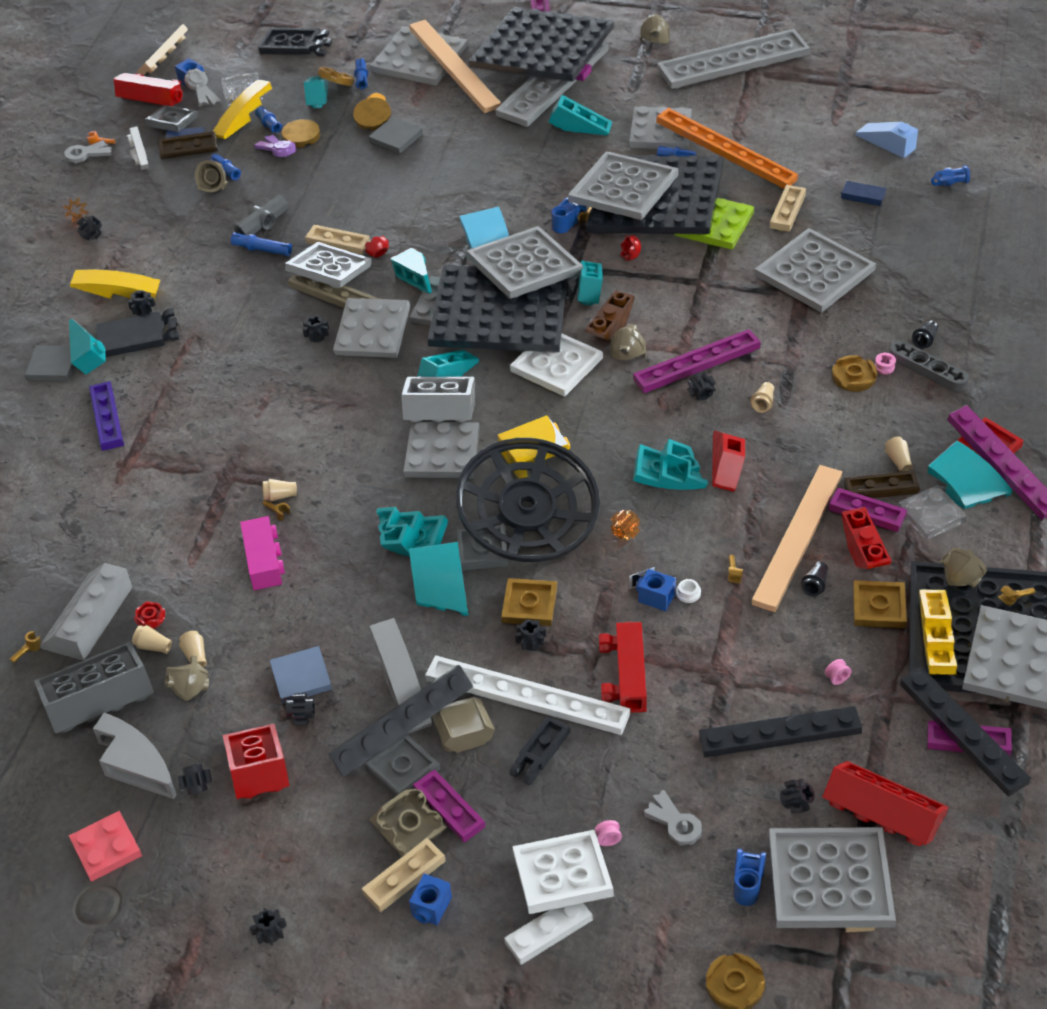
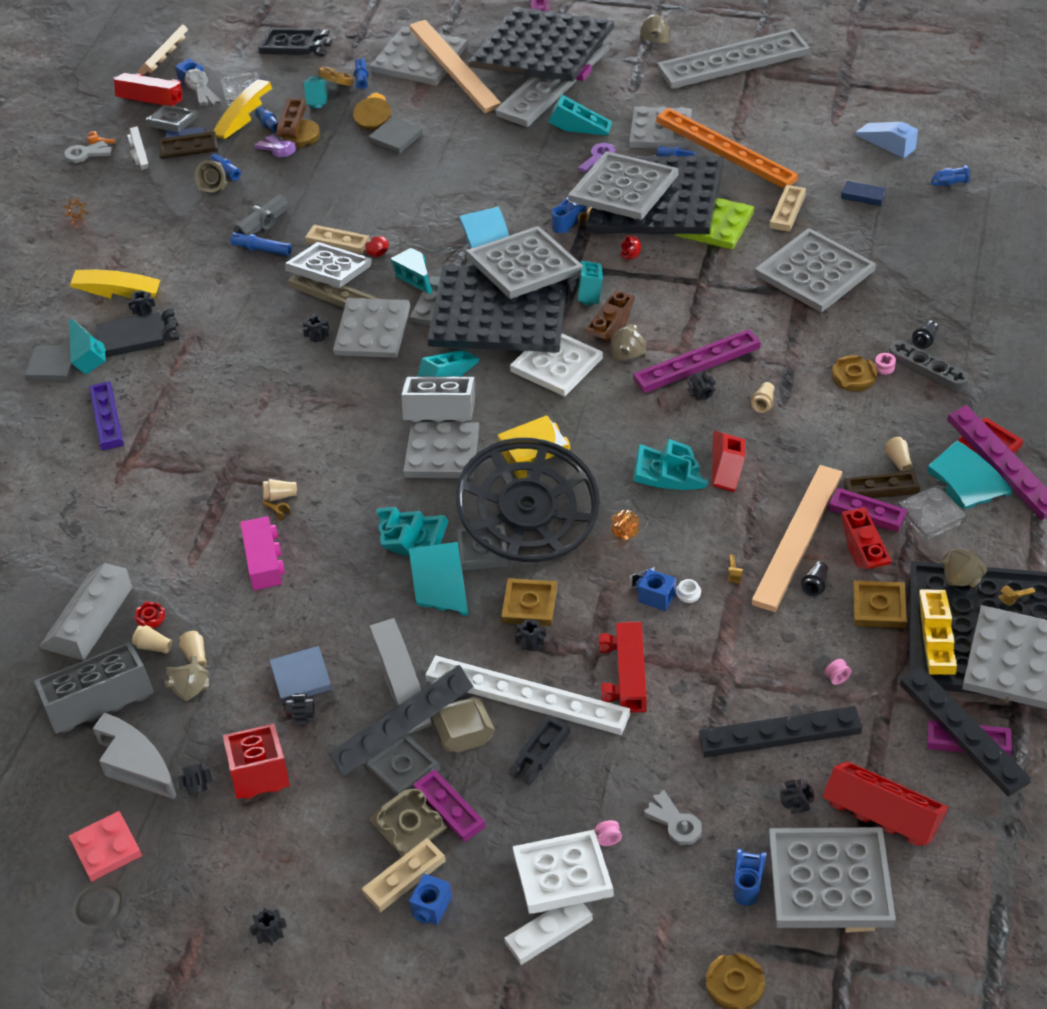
pearl gold hand [10,631,41,663] -> none
black gear [77,215,103,240] -> none
none -> reddish brown plate [277,98,307,137]
none -> medium lavender piece [578,143,615,174]

